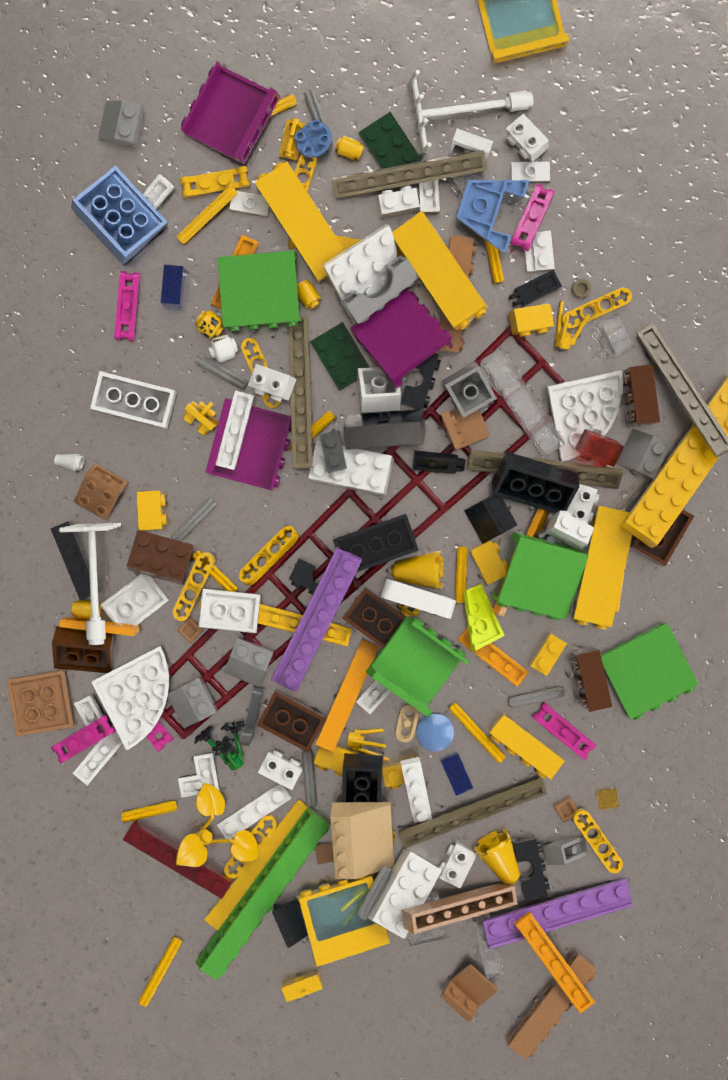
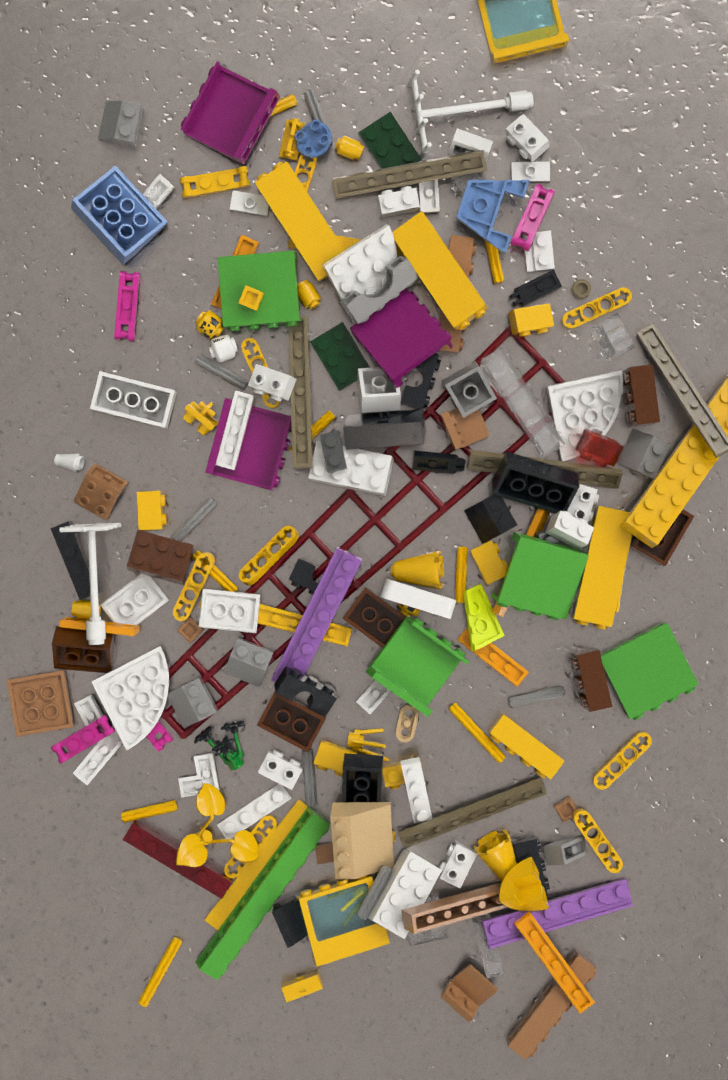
clear blue brick [161,264,185,308] -> none
yellow axle [176,185,237,244] -> none
dark grey beam [240,686,263,747] -> none
light orange tile [315,639,379,753] -> none
black brick [333,514,419,572] -> none
medium blue dish [416,713,454,752] -> none
clear blue plate [440,753,473,796] -> none
yellow brick [528,632,567,676] -> none
dark pink plate [532,702,597,760] -> none
yellow plant [555,301,590,350] -> none
clear yellow tile [596,787,619,810] -> none
none -> yellow plate [239,285,265,311]
none -> black arch [274,666,337,717]
none -> yellow brick [499,857,549,911]
none -> yellow beam [592,731,652,790]

